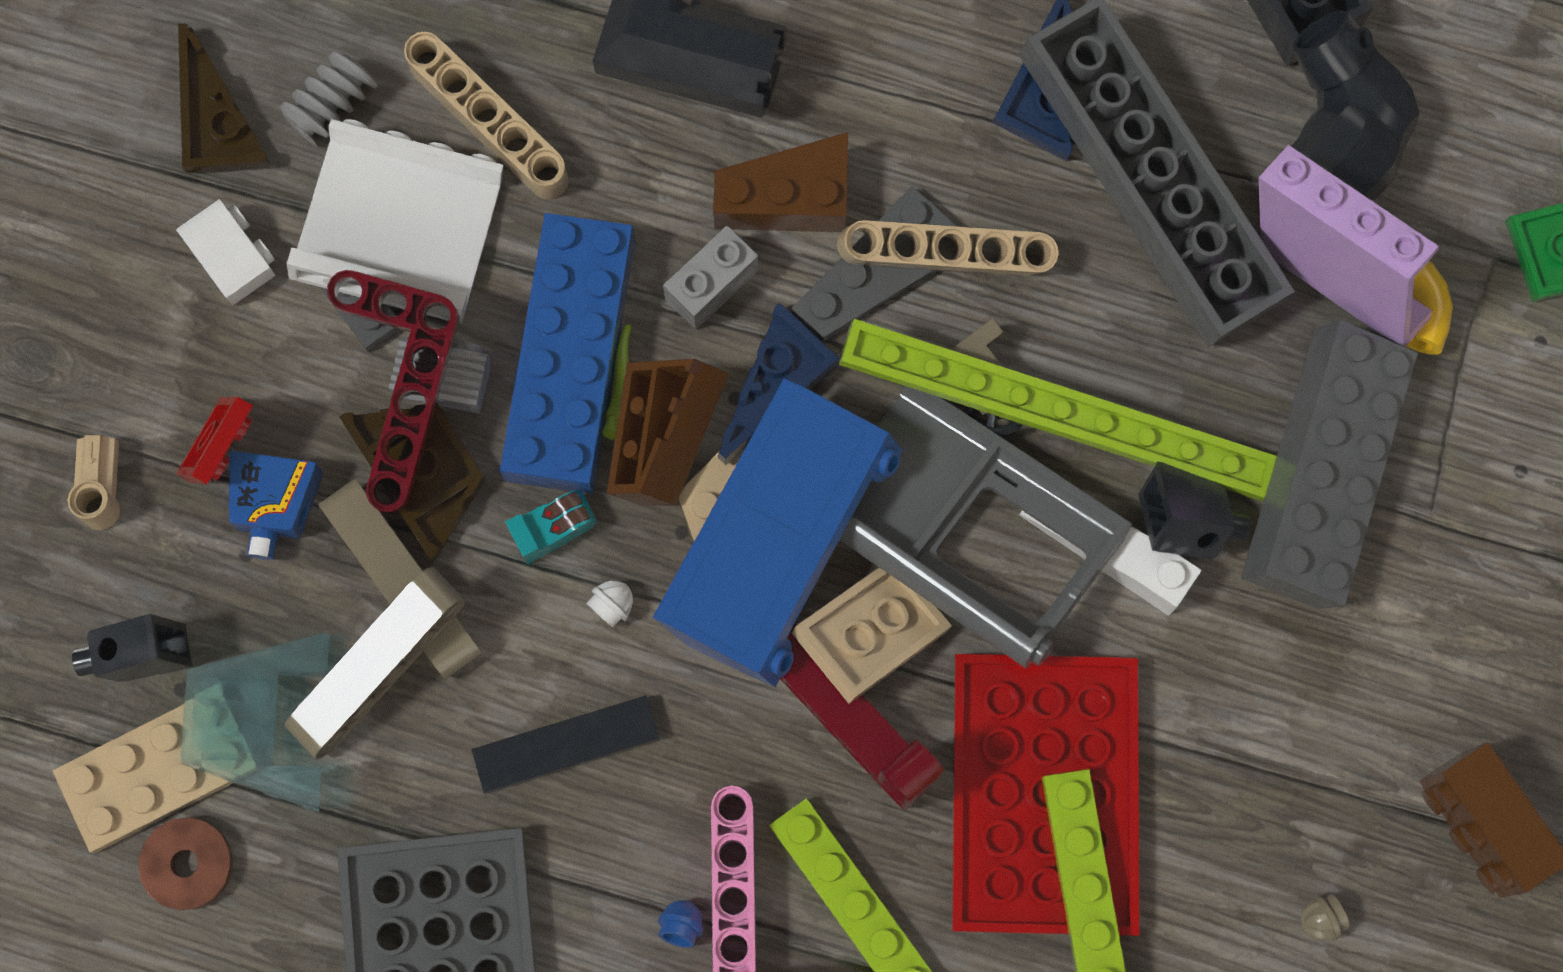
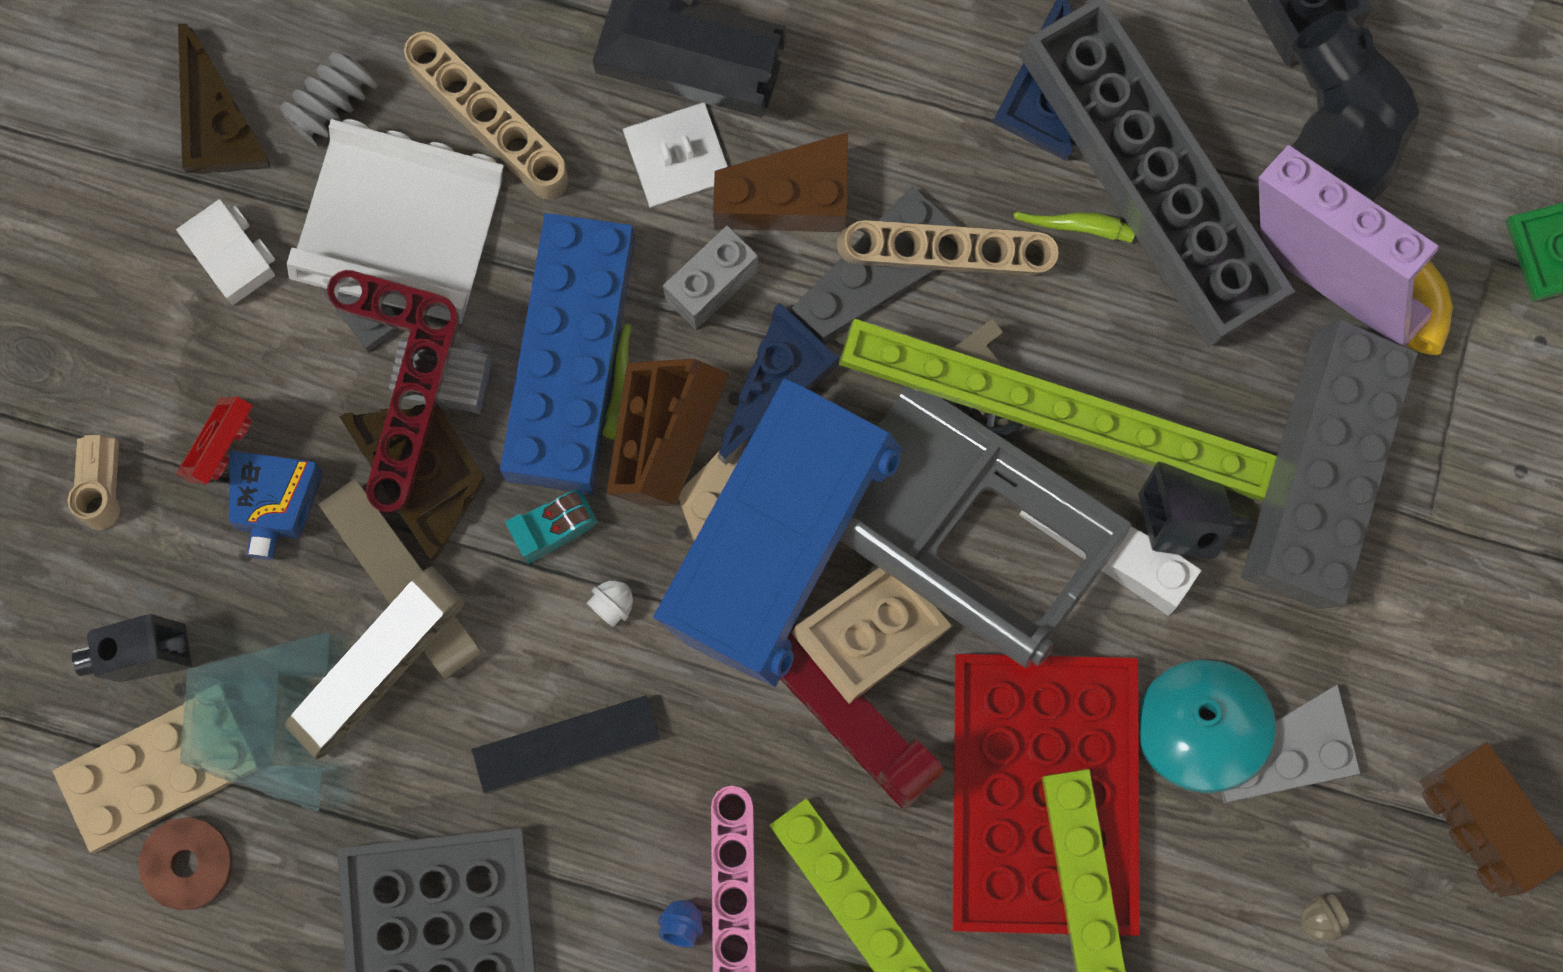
none -> white piece [623,102,728,209]
none -> lime animal [1013,211,1135,243]
none -> teal dish [1138,660,1276,793]
none -> light grey wing [1221,685,1360,804]

